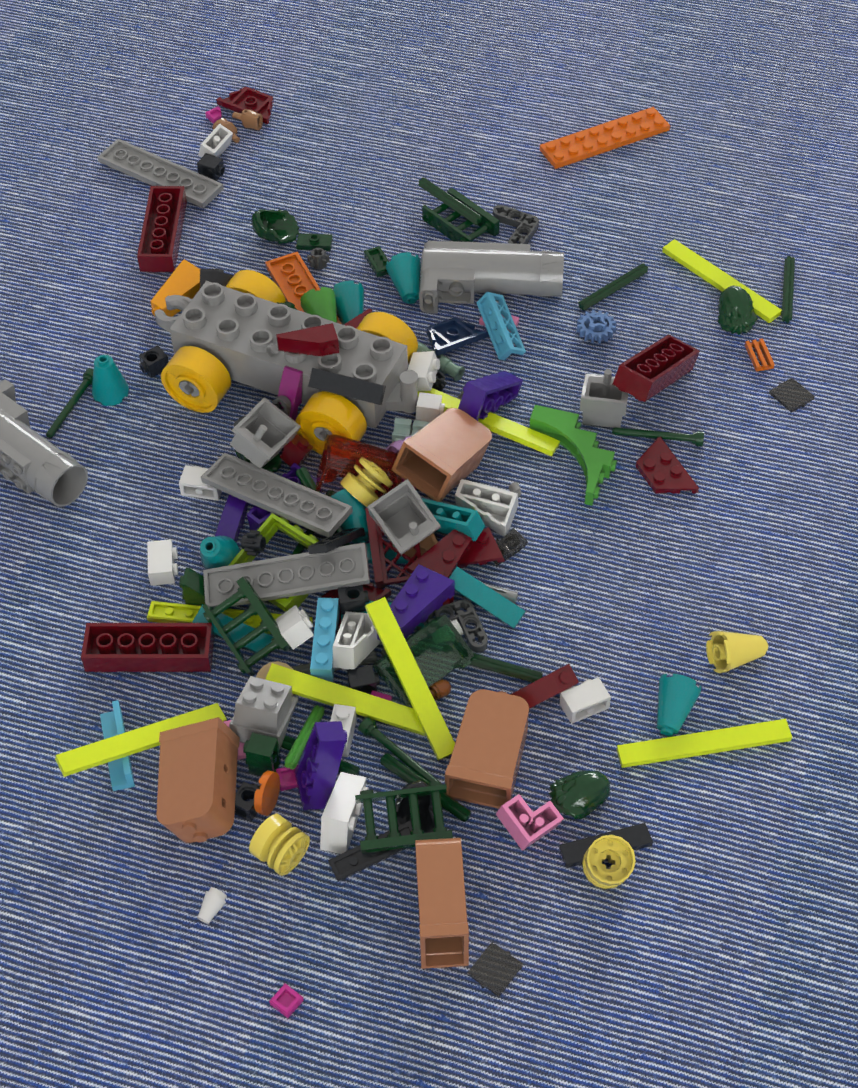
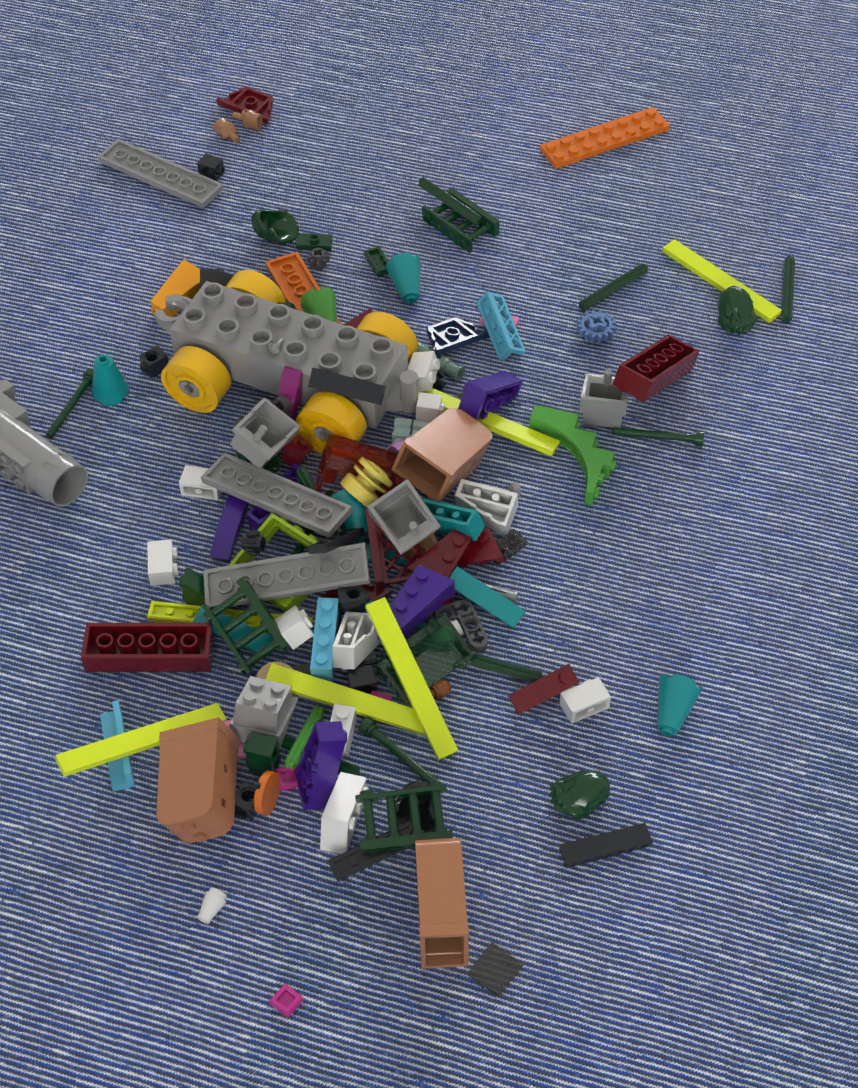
dark red brick [137,186,187,272] -> none
white brick [198,124,233,158] -> none
teal cone [200,536,240,569] -> none
dark pink tile [205,106,222,124] -> none
light yellow wheel [249,814,310,876] -> none
dark red slope [276,323,339,357] -> none
teal cone [333,280,364,325] -> none
dark green axle [380,753,471,822] -> none
light grey piece [419,241,564,314] -> none
nougat piece [445,689,529,809] -> none
dark grey beam [493,205,539,244] -> none
bright pink brick [496,794,564,851] -> none
light yellow wheel [582,835,636,889] -> none
neon yellow tile [616,719,792,768] -> none
dark red wing [636,437,699,494] -> none
light yellow cone [706,631,768,673] -> none
orange tile [745,338,775,372] -> none
clear smoke piece [769,378,815,413] -> none

